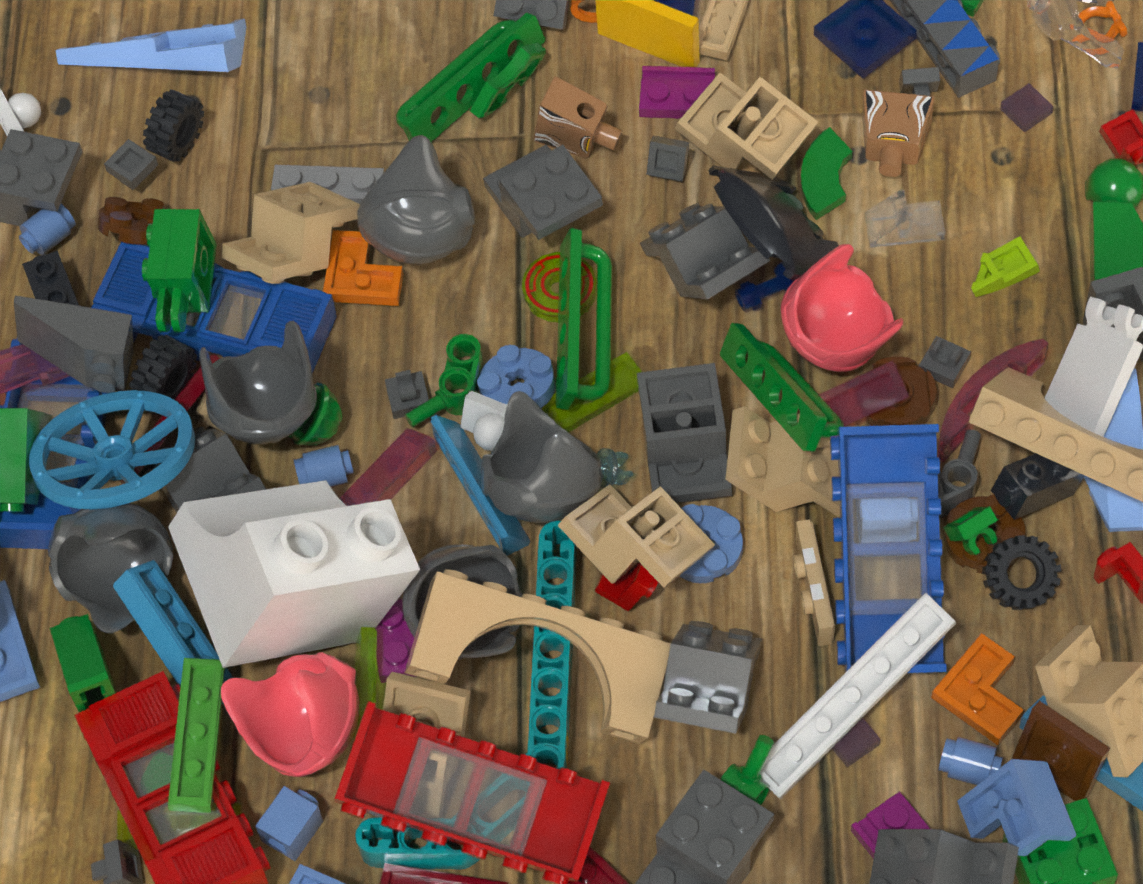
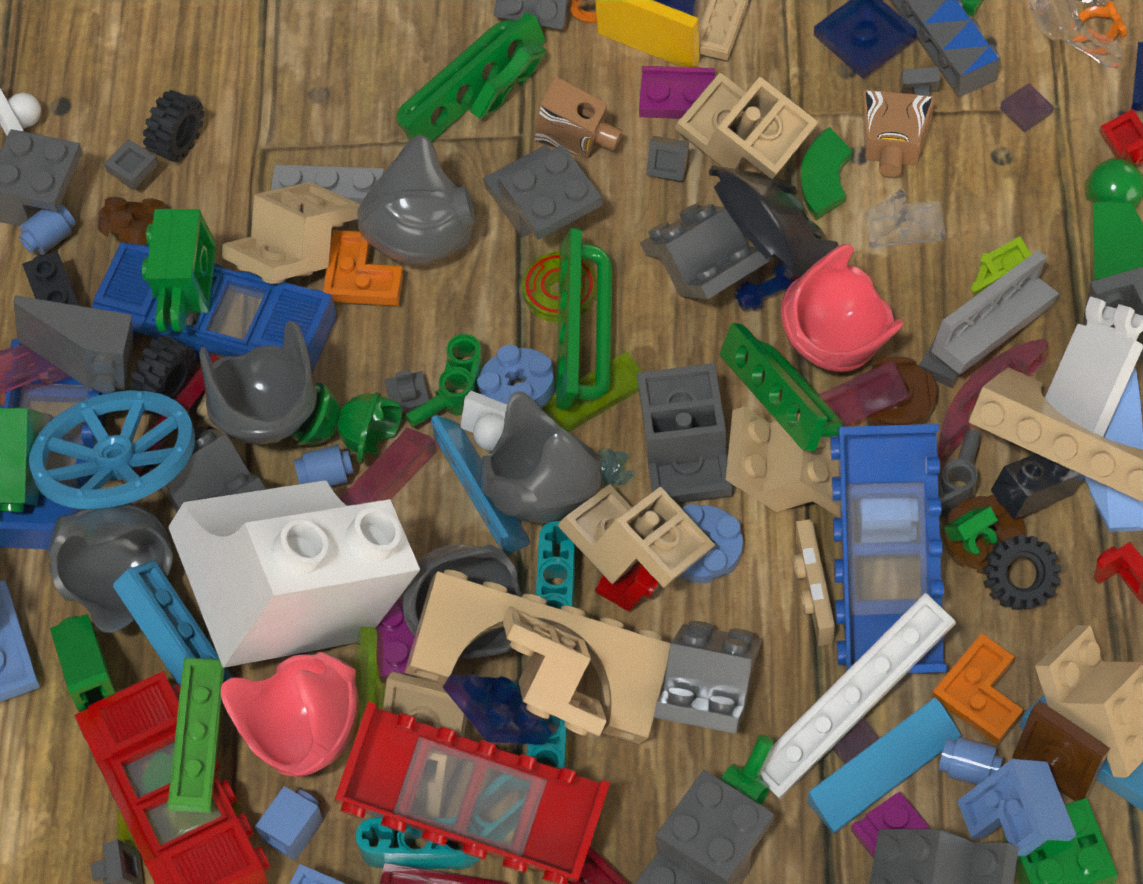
light blue wedge [55,19,247,72] -> none
none -> green piece [338,392,402,464]
none -> clear blue plate [442,674,552,745]
none -> tan bracket [503,606,607,736]
none -> dark azure slope [807,698,962,834]
none -> light grey fence [931,250,1059,375]

